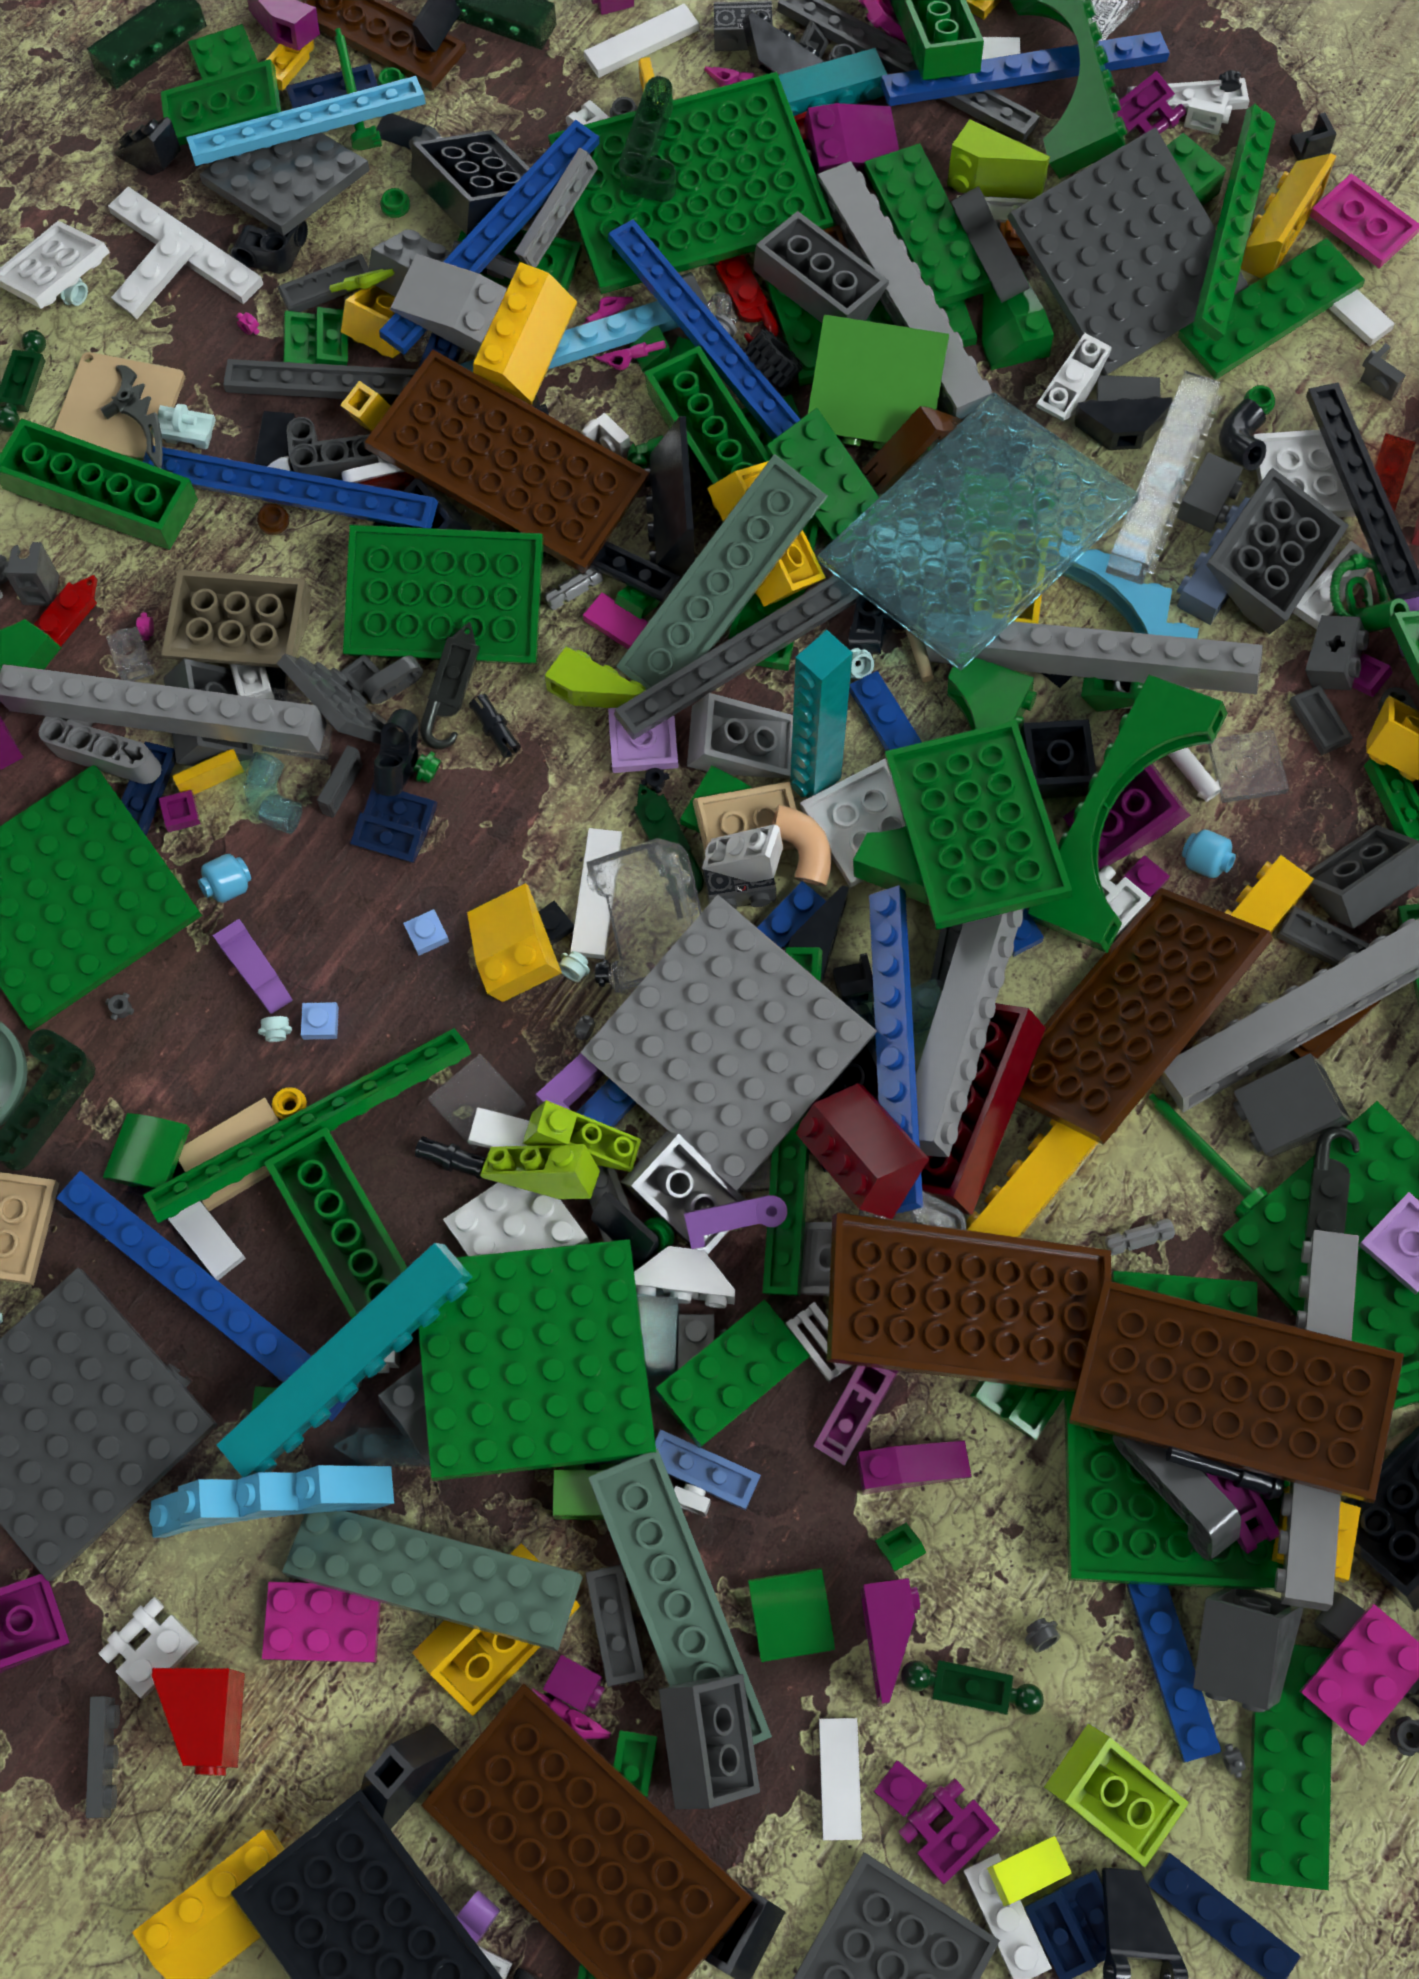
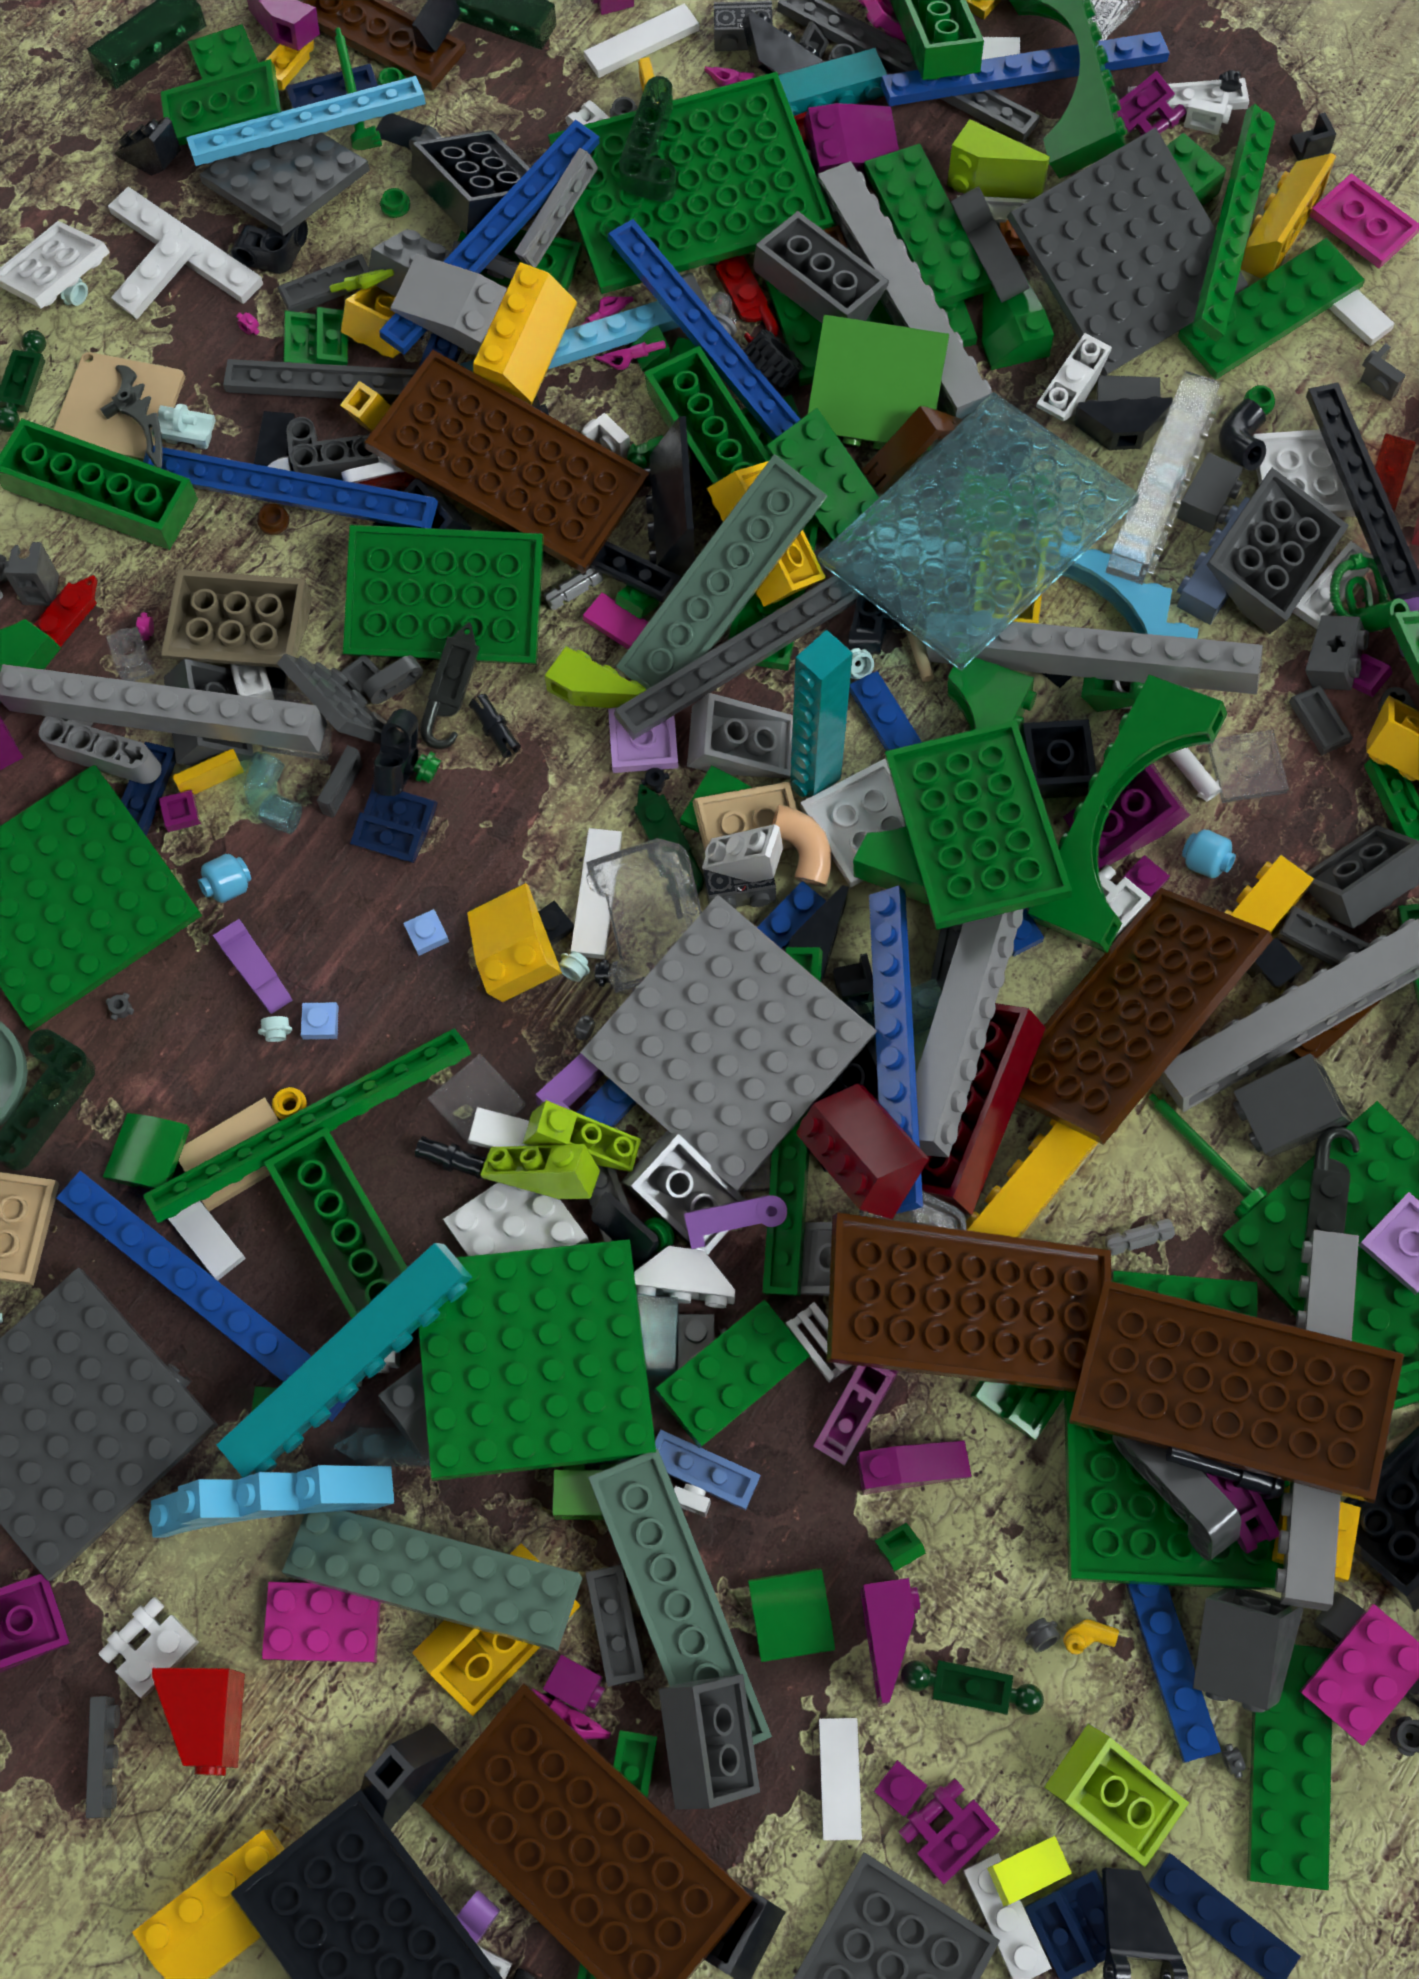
none -> yellow arm [1063,1619,1119,1655]
none -> black panel [1247,937,1304,989]

